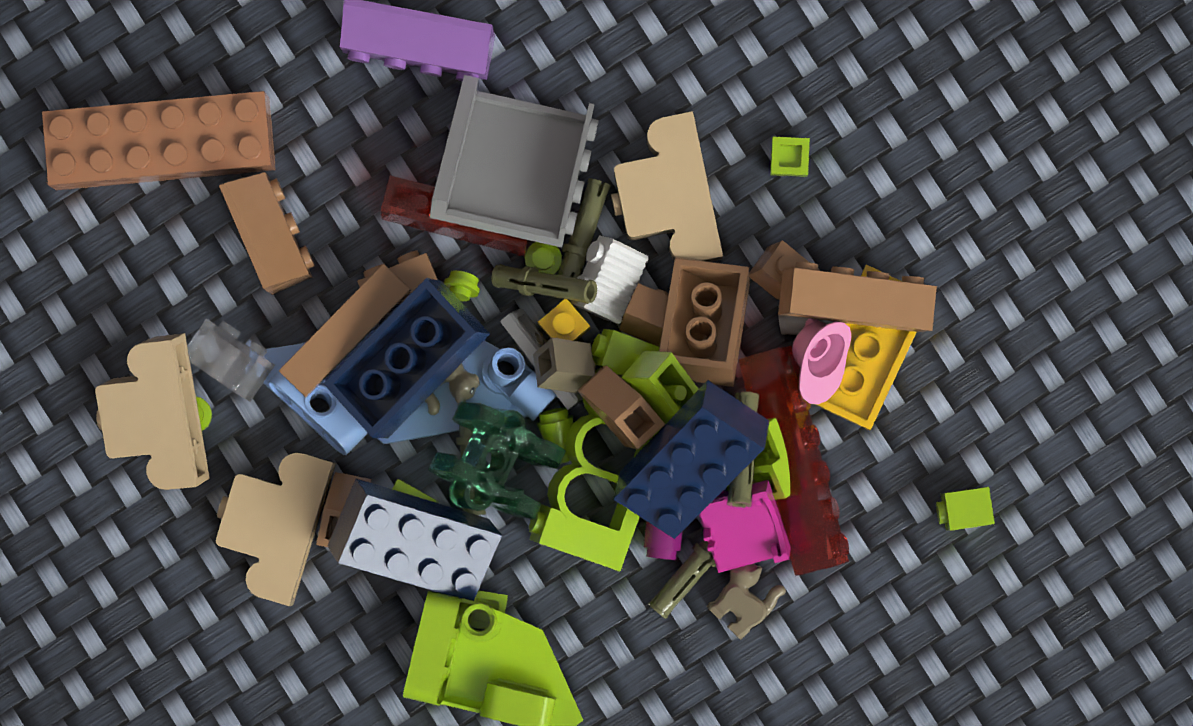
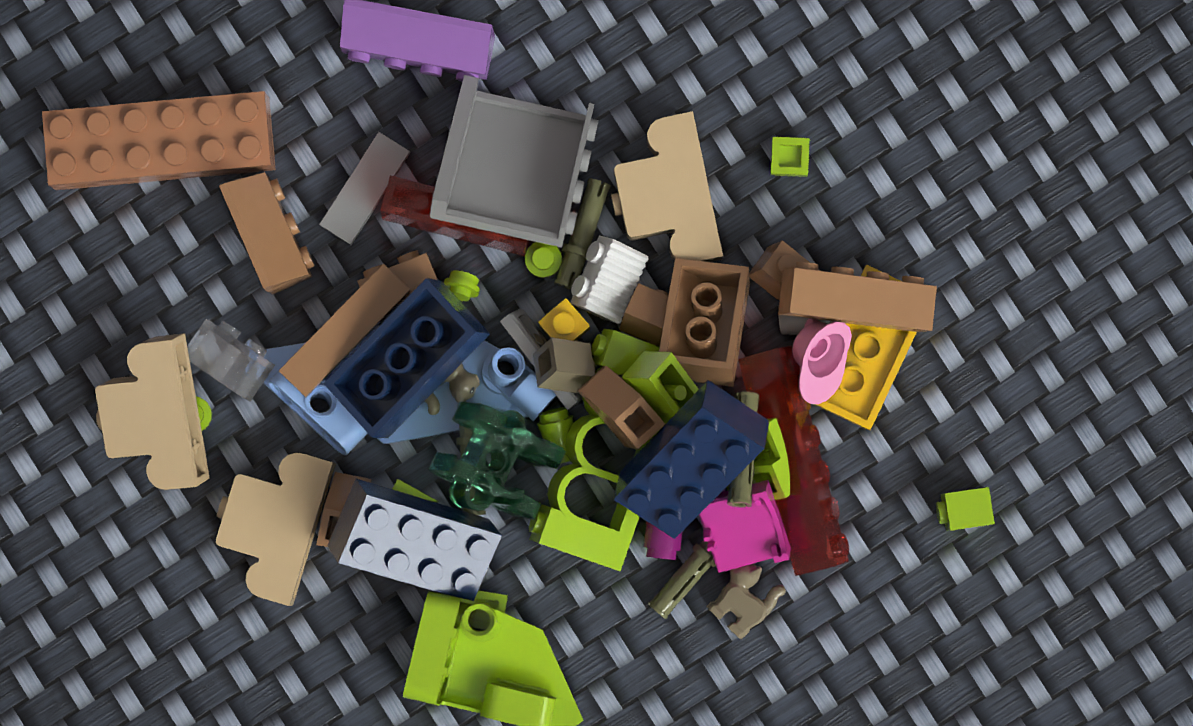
olive pin [491,264,597,304] -> none
none -> light grey tile [319,132,411,246]

